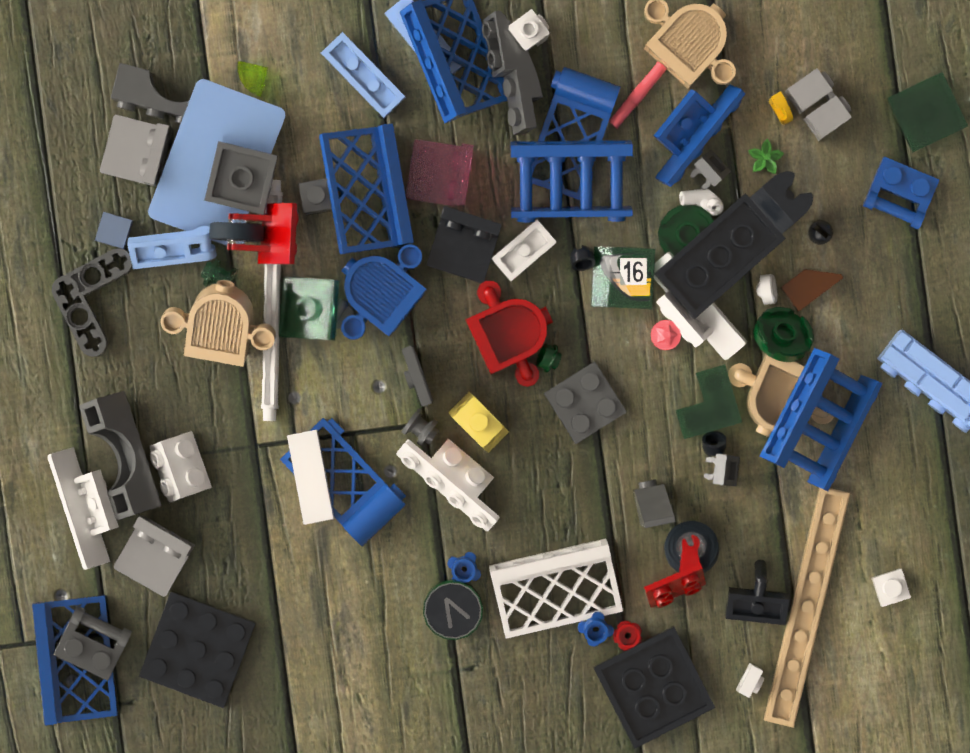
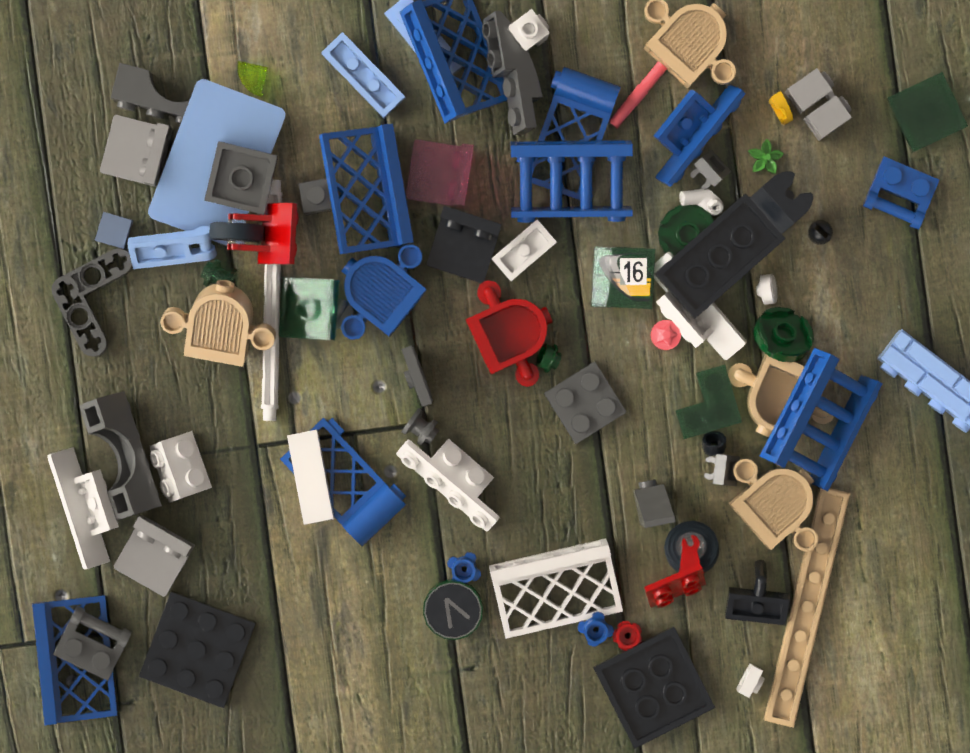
light yellow torso [448,392,509,453] -> none
black hinge [570,245,596,271] -> none
reddish brown tile [780,269,843,312] -> none
white plate [872,569,911,607] -> none
none -> tan piece [728,459,818,551]

